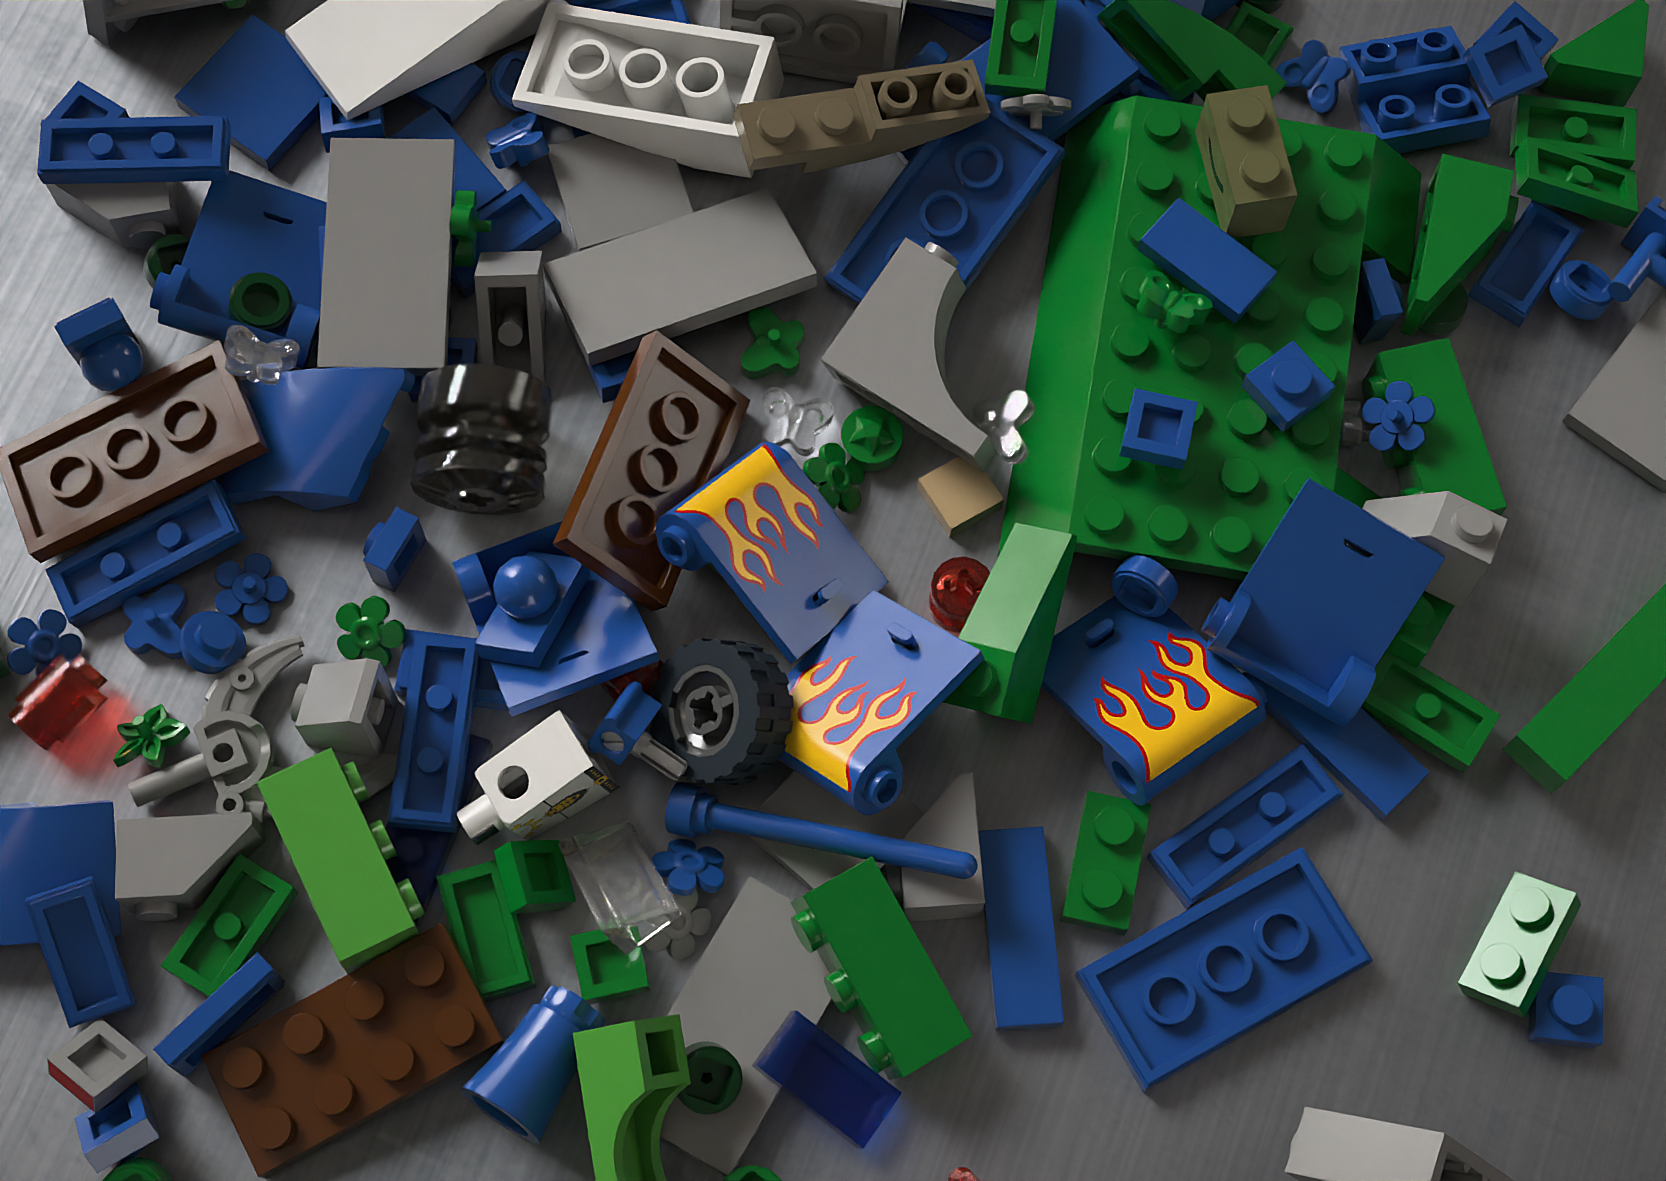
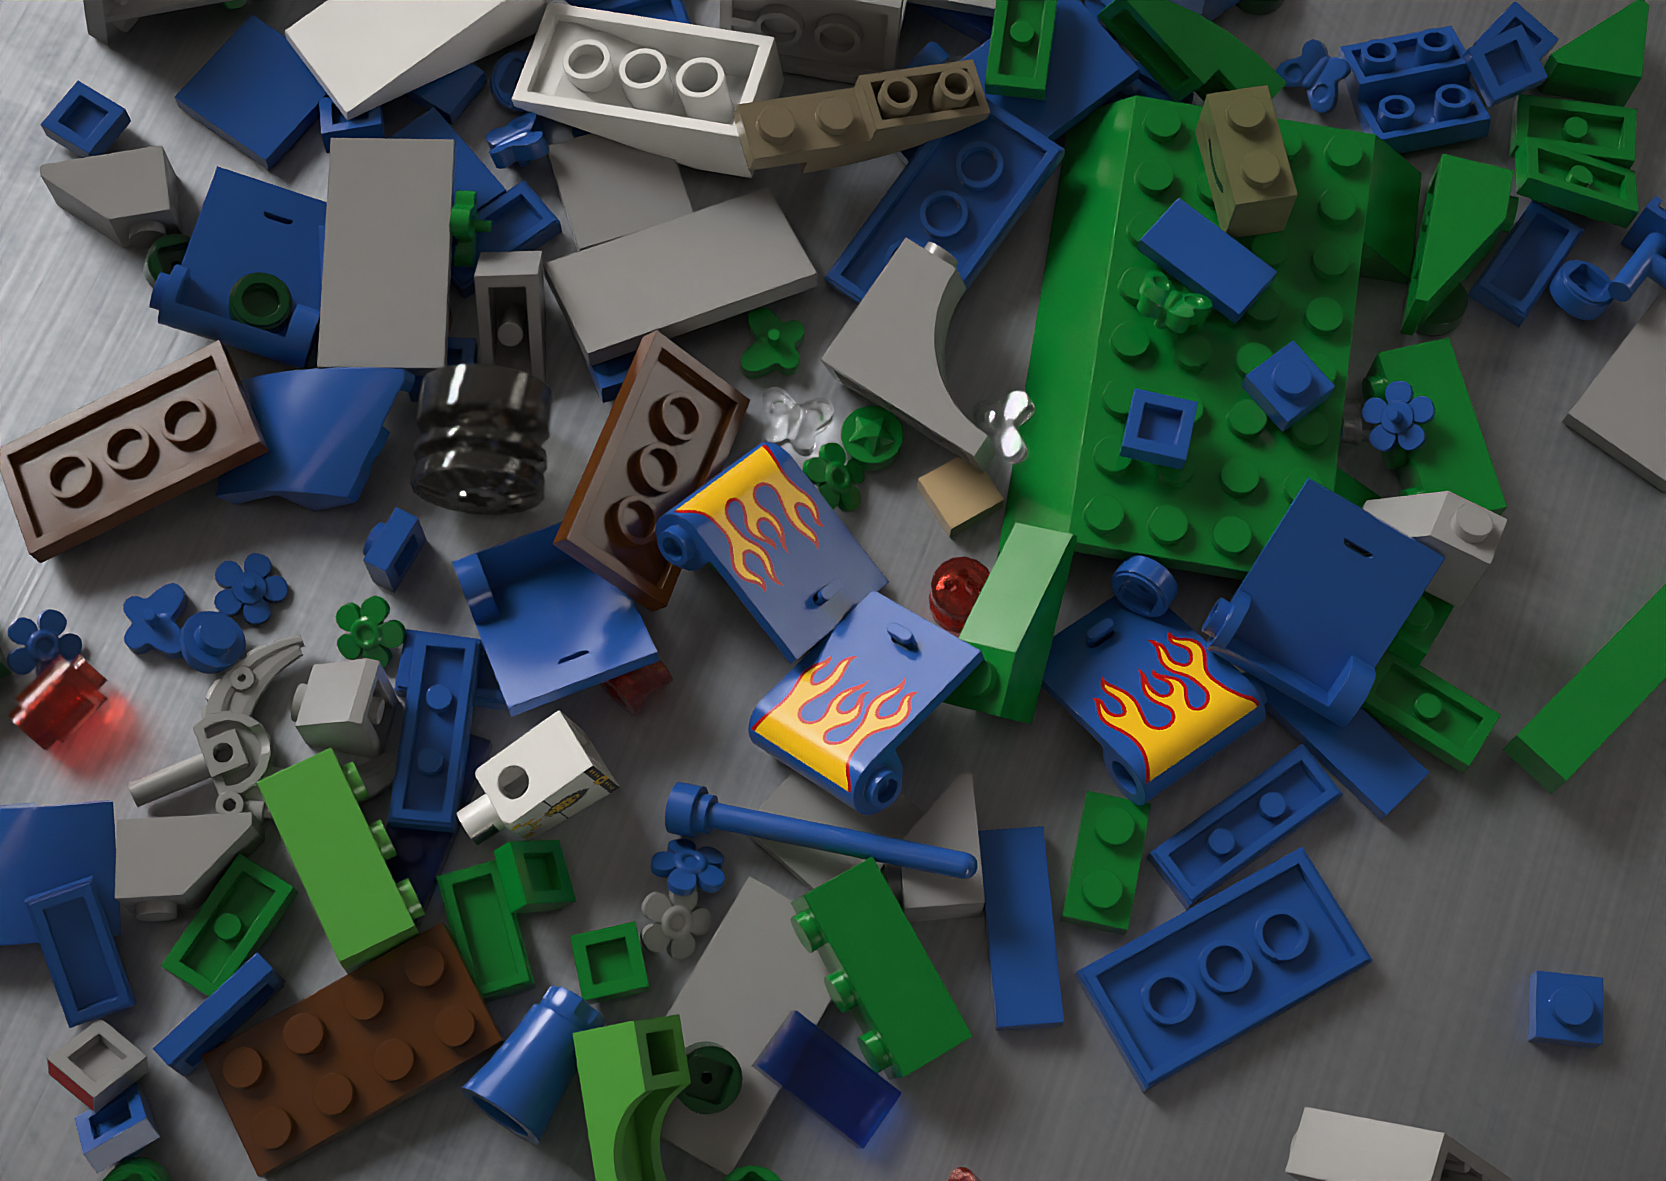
blue tile [37,116,231,184] -> none
blue tile [45,479,247,628] -> none
blue tile [54,297,144,392] -> none
green plant [113,704,191,768] -> none
clear piece [224,325,300,385] -> none
blue tile [475,551,590,668] -> none
clear slope [558,821,681,955] -> none
blue piece [587,681,688,781] -> none
black wheel [650,638,794,785] -> none
light grey plant [1001,94,1071,130] -> none
green tile [1225,1,1294,67] -> none
blue plate [1353,258,1403,344] -> none
plate [1458,871,1581,1018] -> none

